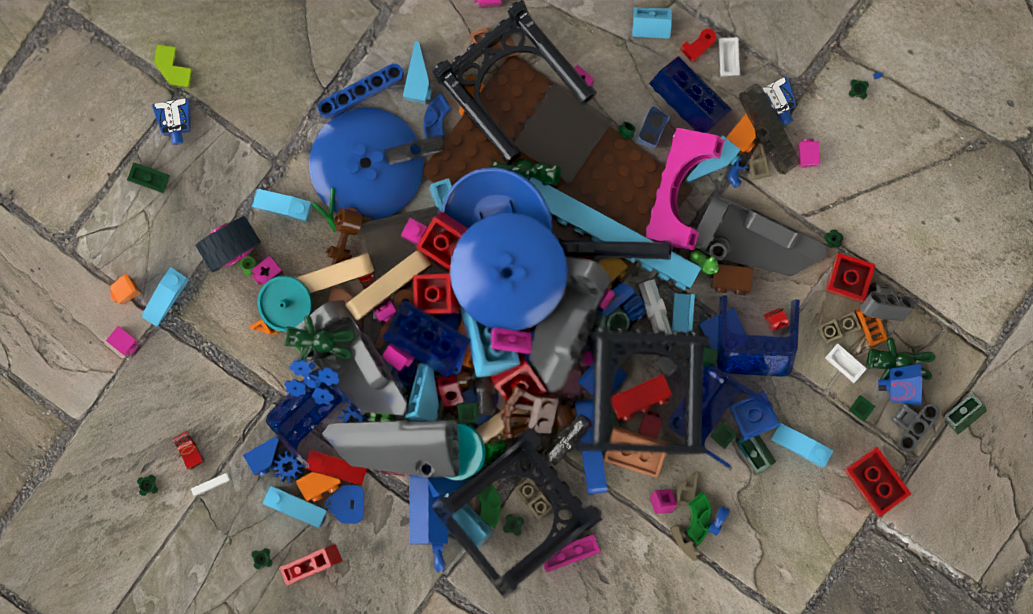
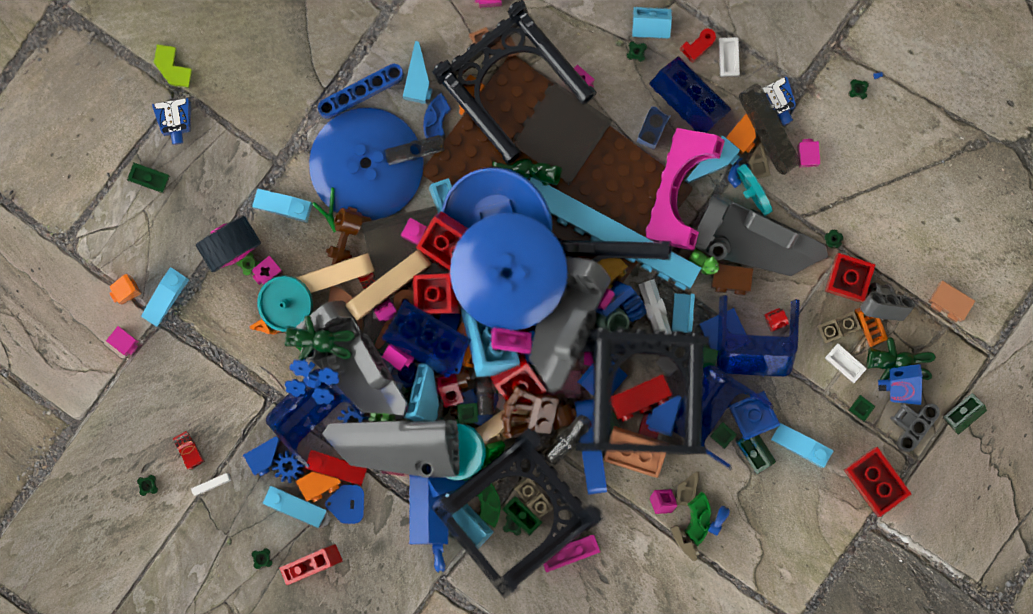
dark green plate [618,121,636,139] -> none
none -> dark green slope [502,496,543,536]
none -> dark green plate [627,41,647,62]
none -> blue slope [646,396,683,436]
none -> teal piece [737,164,773,216]
none -> nougat brick [928,281,975,323]

